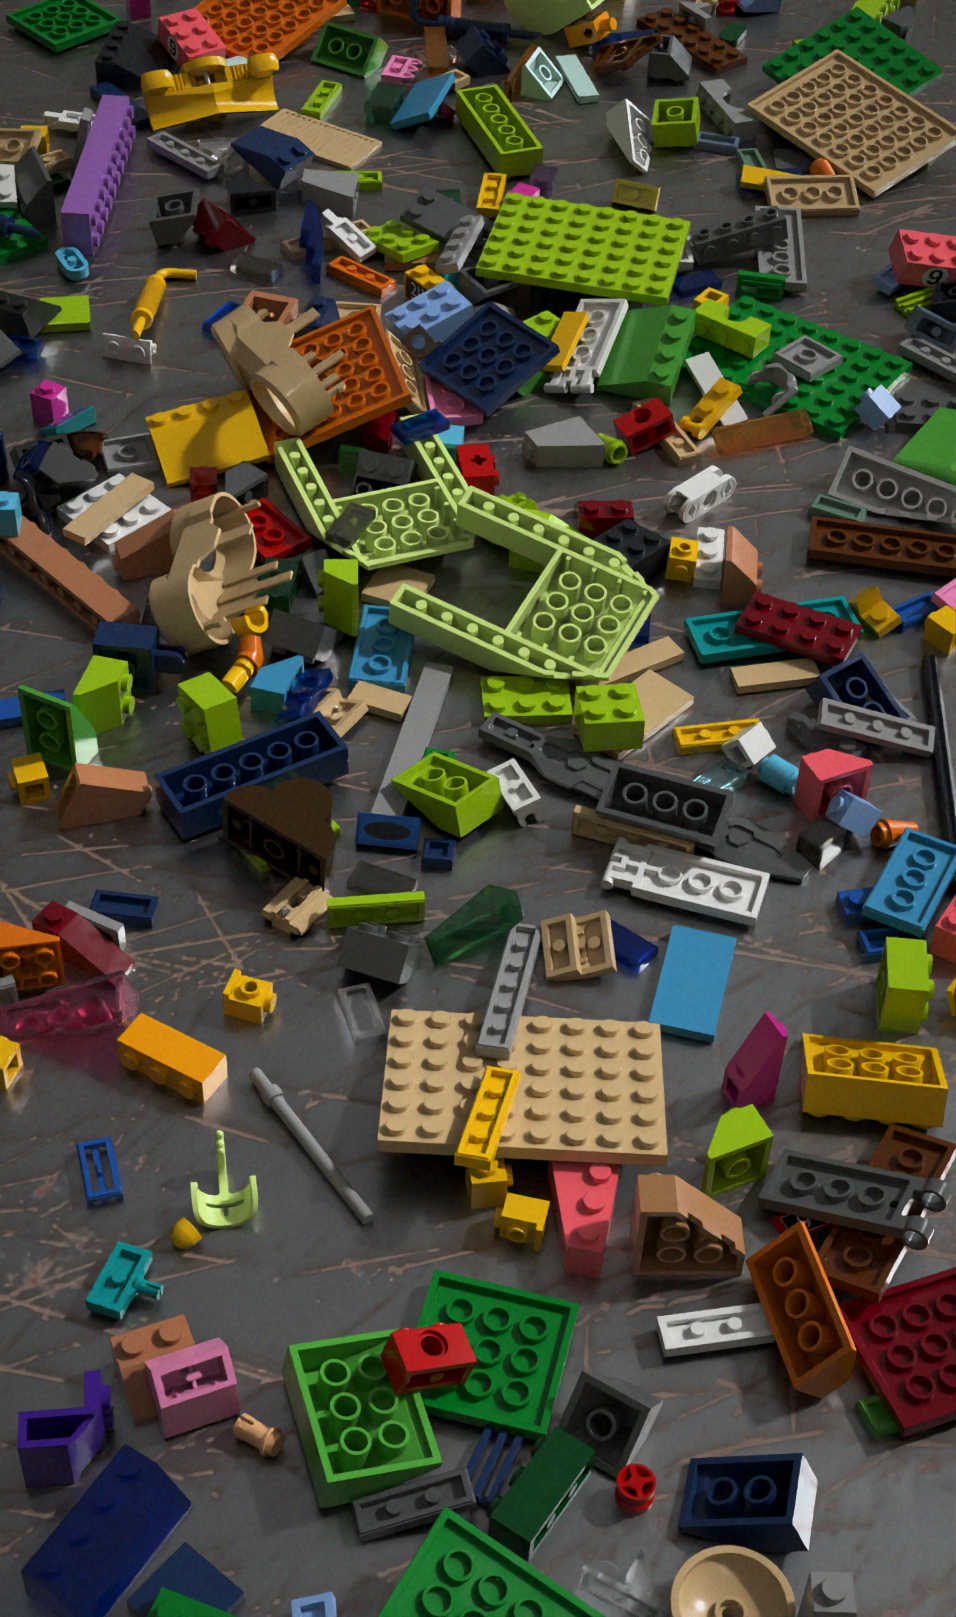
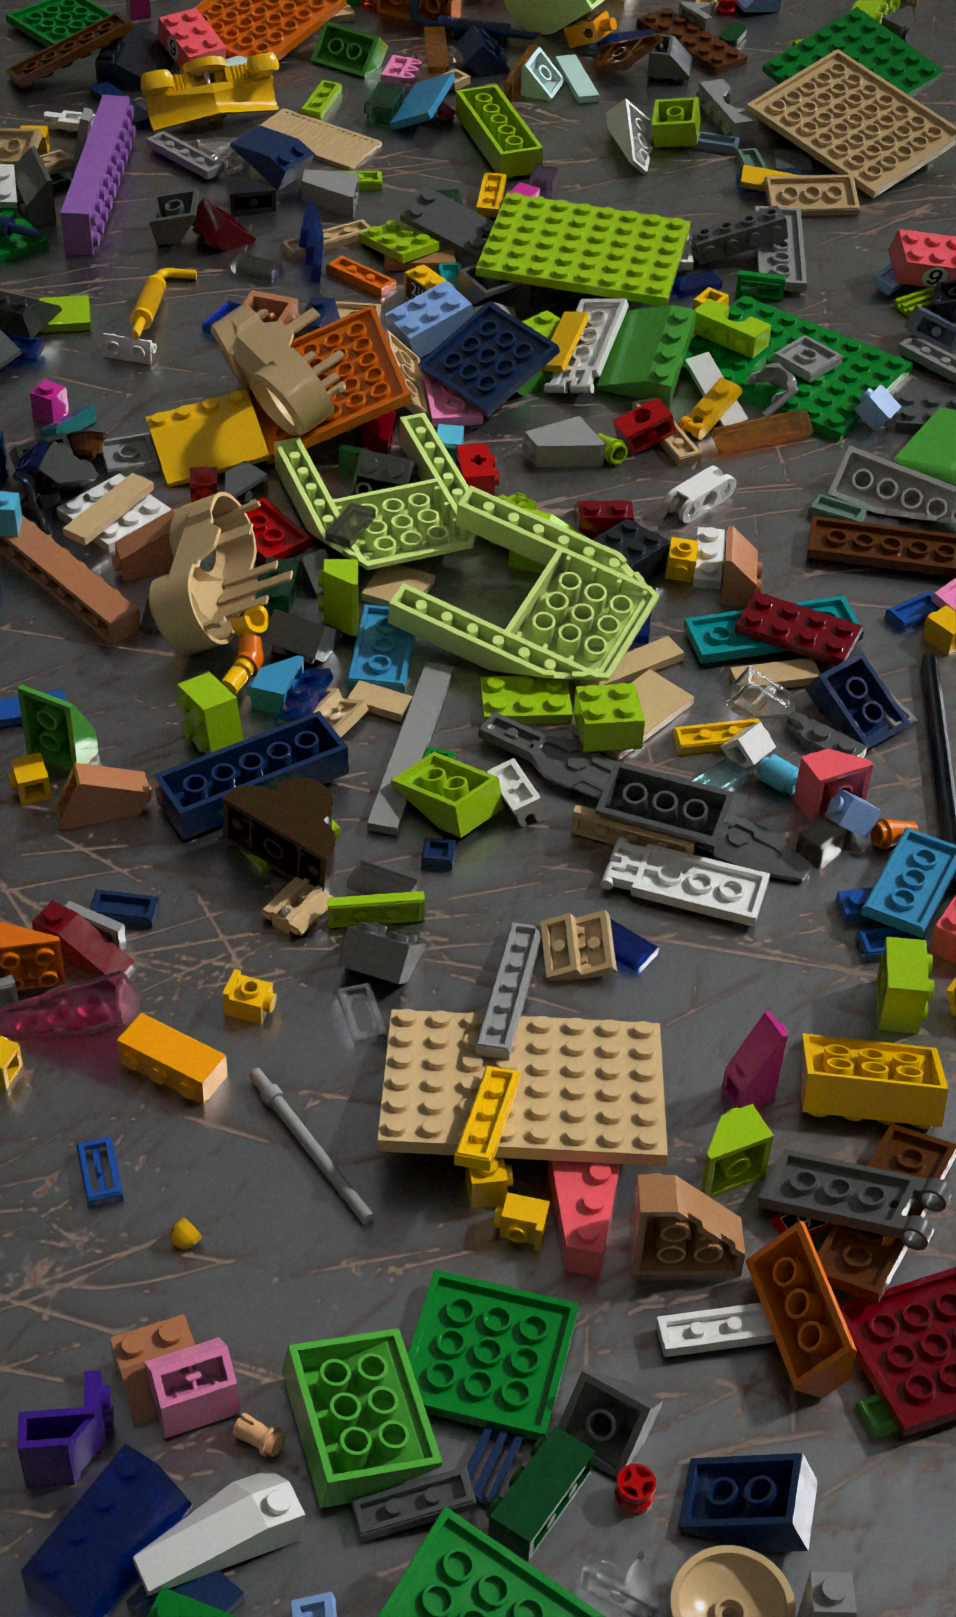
medium azure plate [55,247,89,281] -> none
lime slope [73,655,135,735] -> none
teal plate [85,1241,164,1320] -> none
dark blue brick [92,621,188,693] -> none
yellowish green helmet [190,1130,258,1229] -> none
white hinge [319,209,377,263] -> none
blue tile [355,811,421,850] -> none
red brick [380,1322,477,1394] -> none
clear blue tile [391,408,450,446] -> none
dark brown bracket [401,324,442,362] -> none
clear green slope [424,884,525,966] -> none
light grey plate [434,215,485,275] -> none
light yellow hinge [611,179,661,211] -> none
dark azure tile [648,924,737,1043] -> none
orange cone [809,158,836,175] -> none
light grey plate [816,698,935,758] -> none
yellow slope [848,586,902,639] -> none
none -> reddish brown plate [5,12,134,88]
none -> white wedge [133,1470,305,1596]
none -> clear slope [726,666,796,719]

